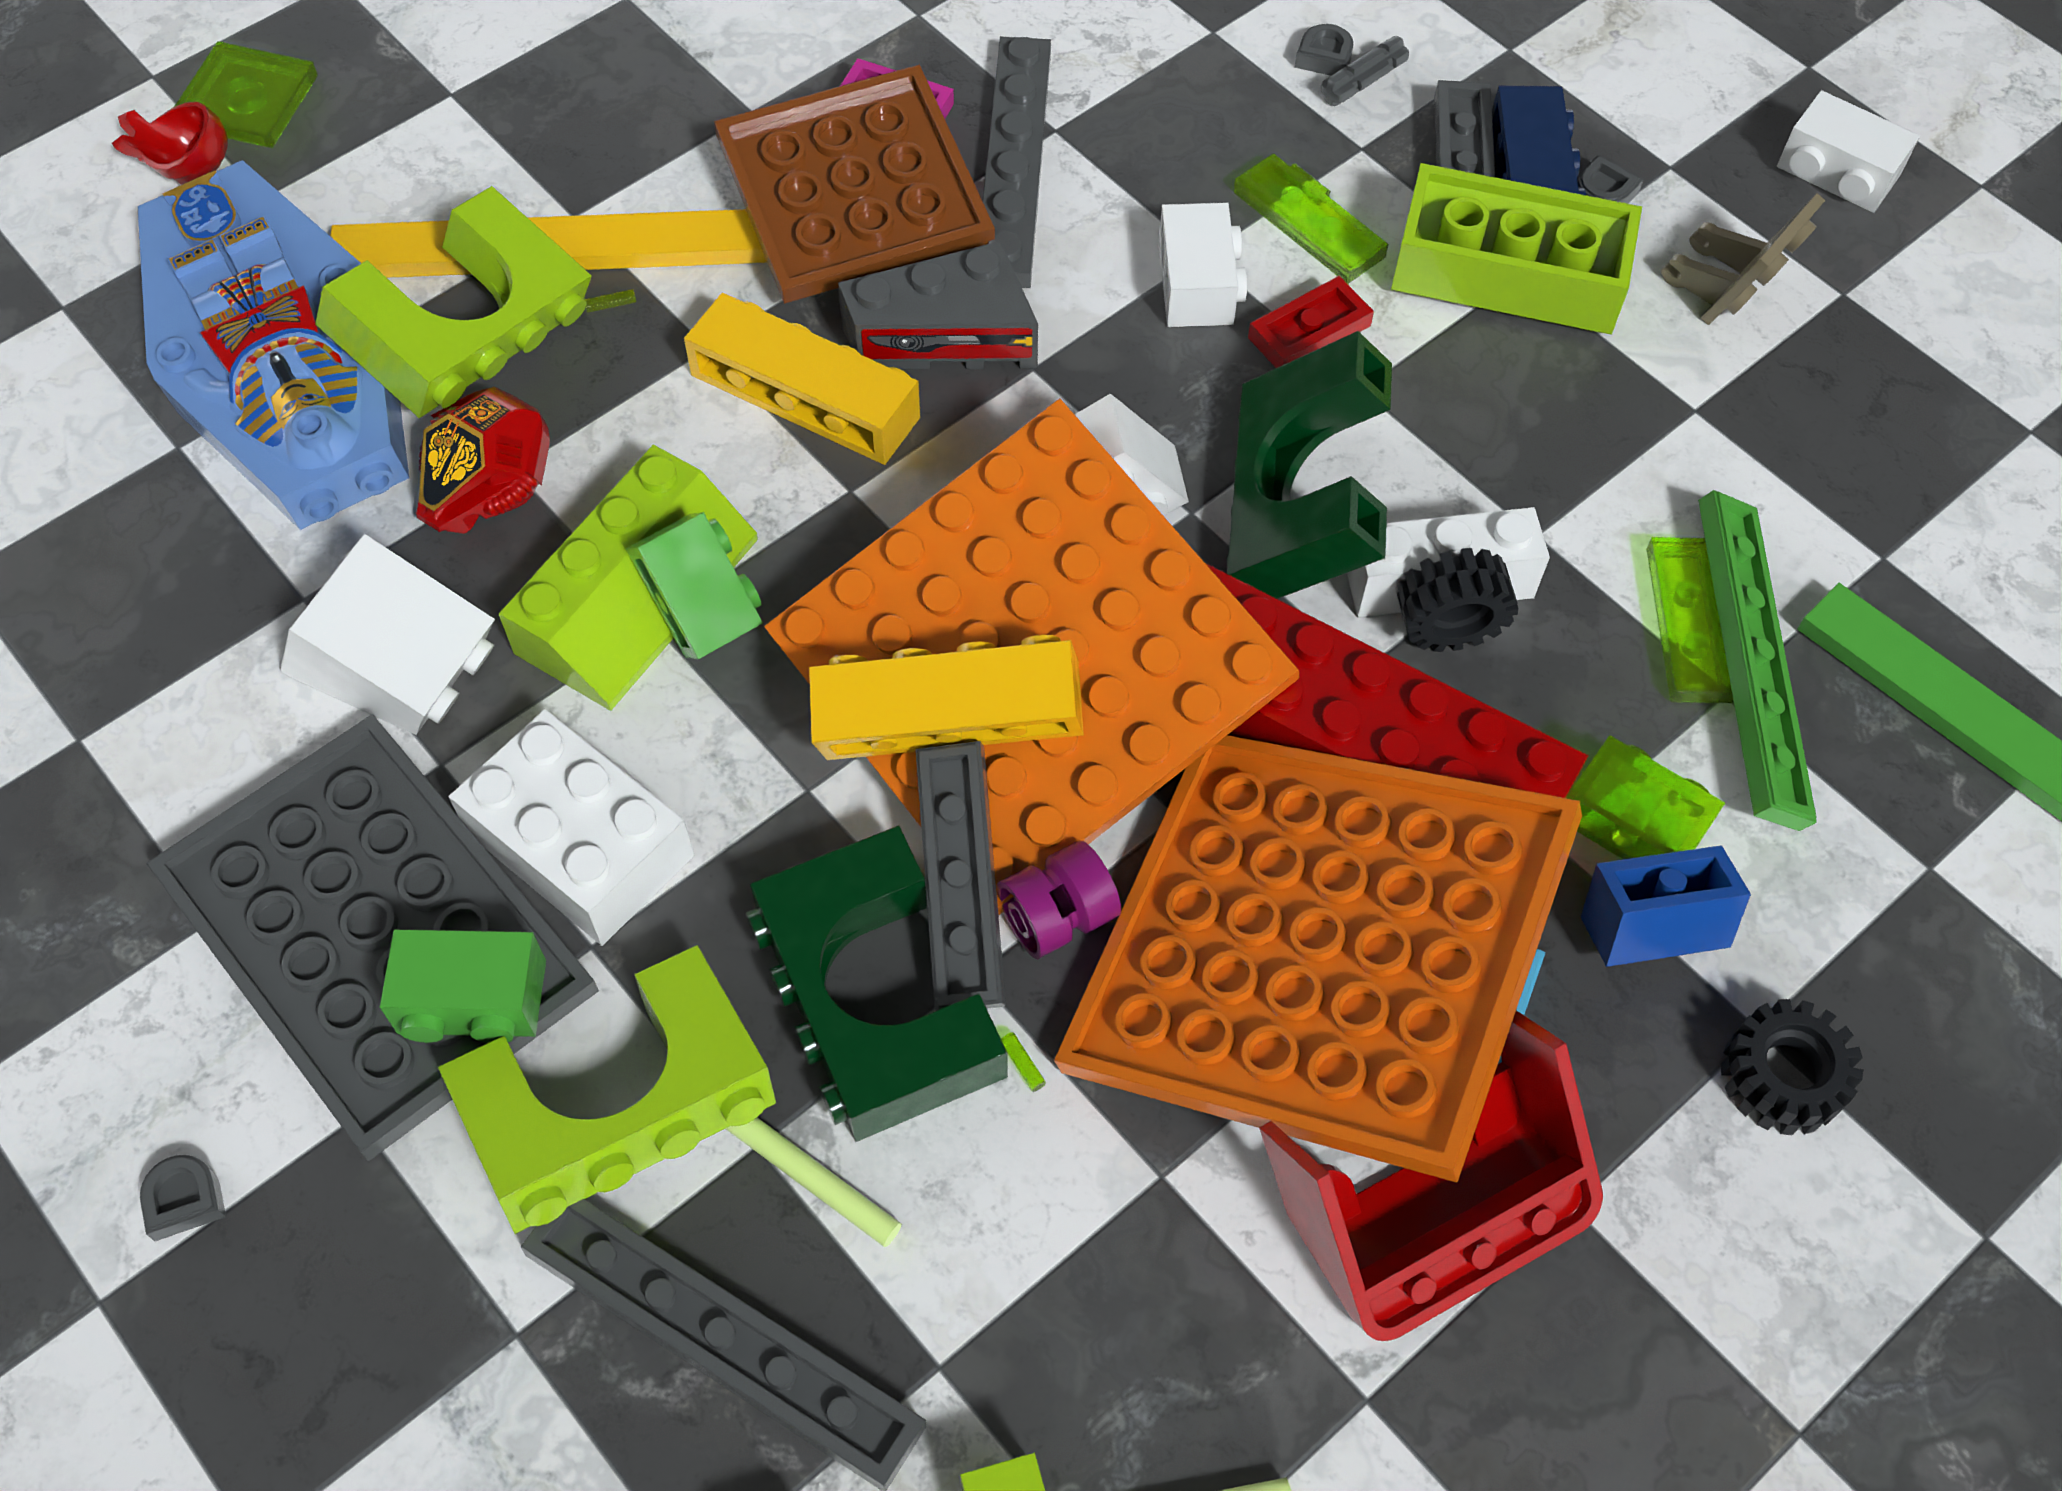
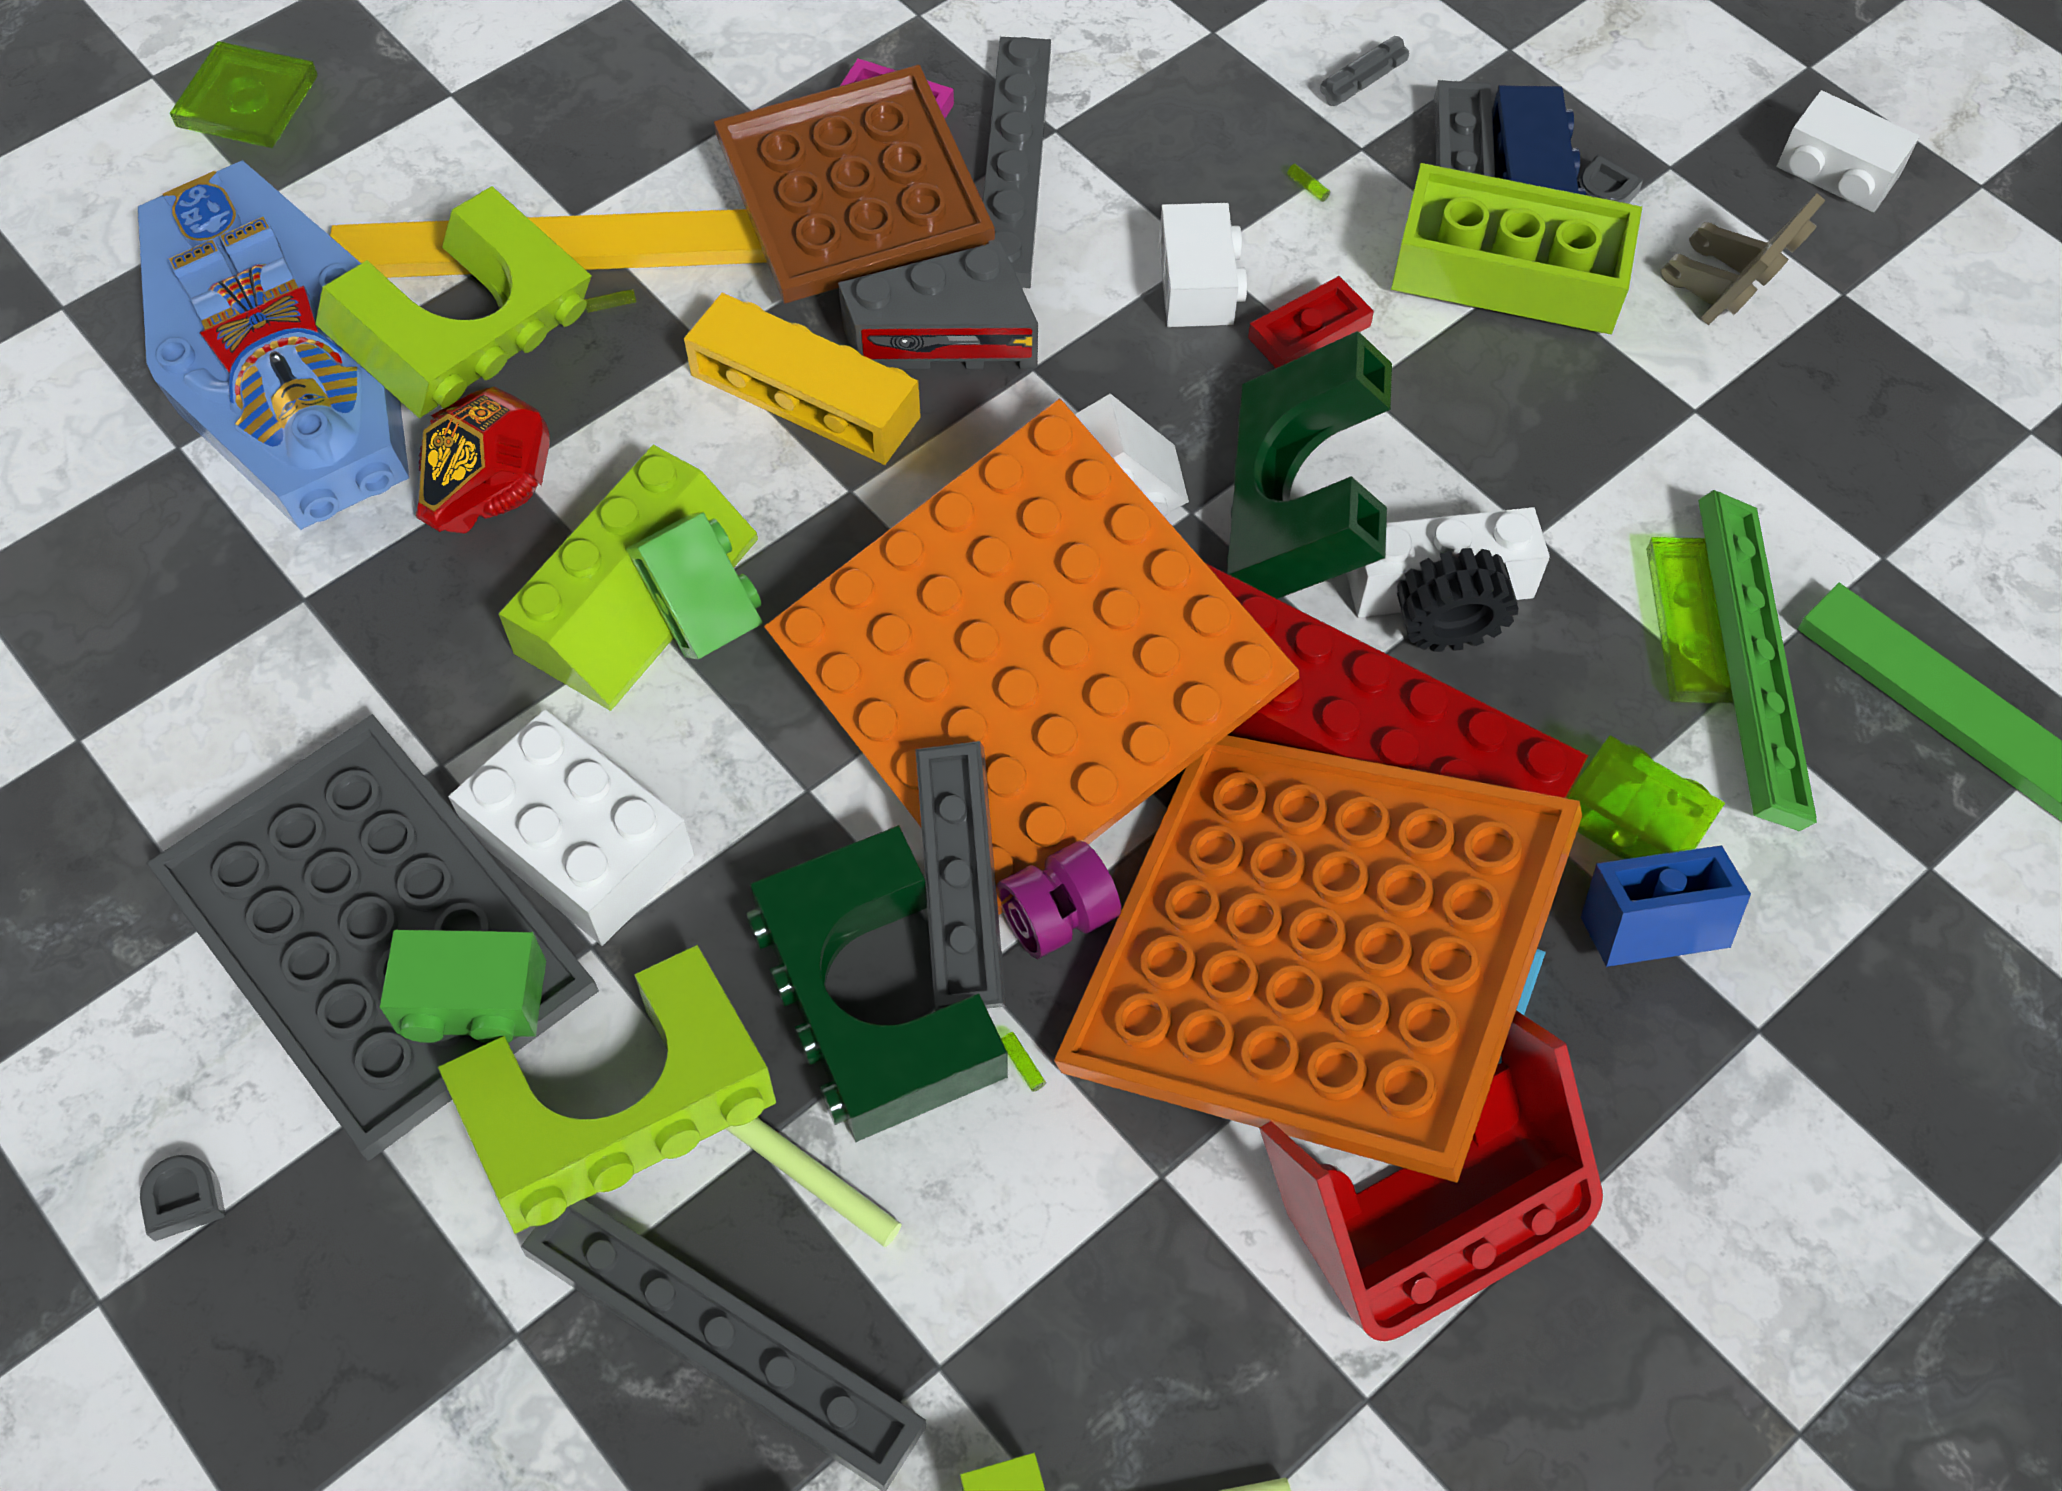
red piece [112,102,228,185] -> none
white slope [280,533,495,735] -> none
yellow brick [809,635,1084,760] -> none
clear neon green tile [1233,153,1389,284] -> none
dark grey tile [1295,24,1354,76] -> none
black tyre [1721,999,1864,1135] -> none

